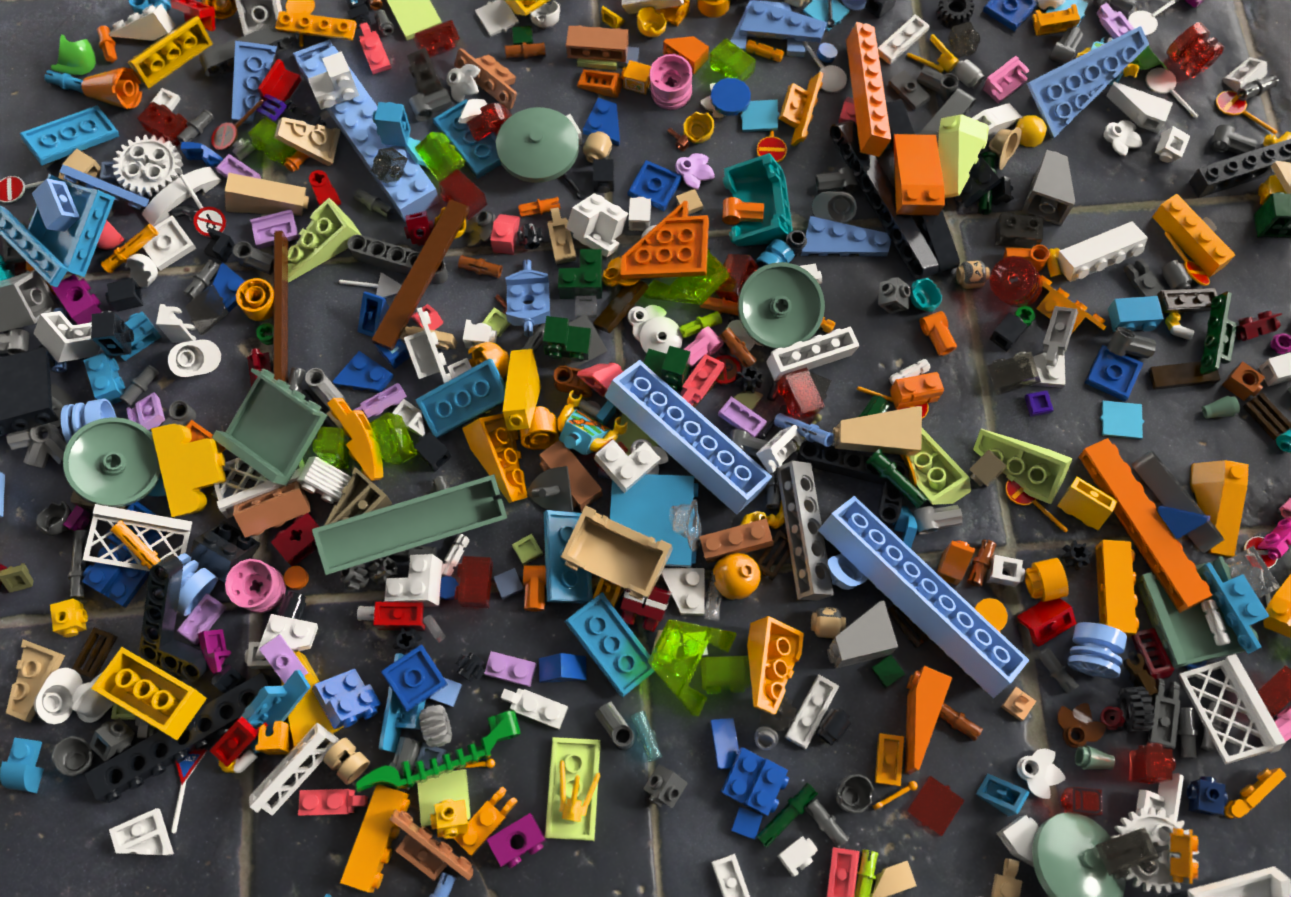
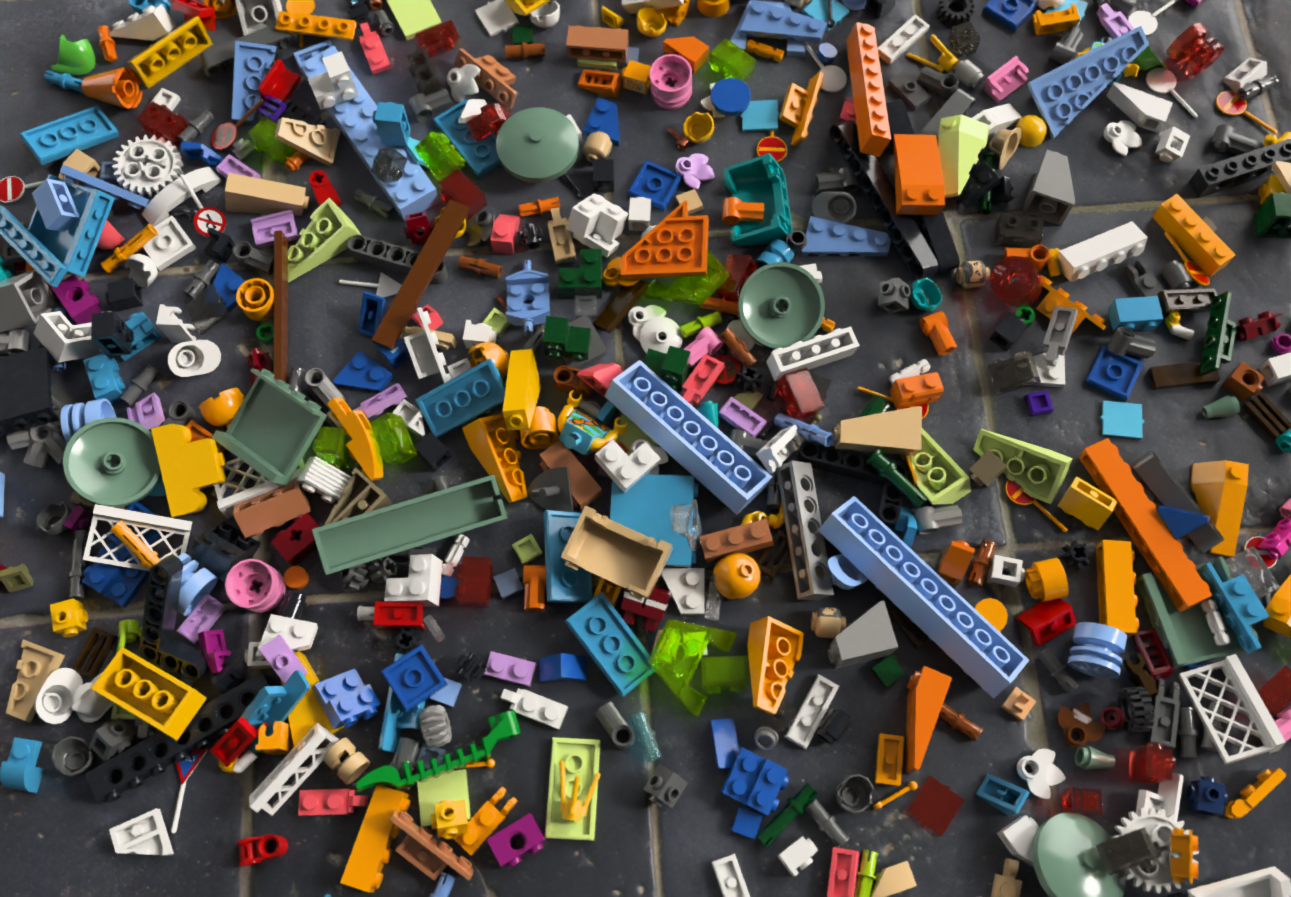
none -> lime plant [116,619,142,654]
none -> light orange cylinder [198,388,244,428]
none -> red piece [236,834,288,867]
none -> teal cone [697,401,719,428]

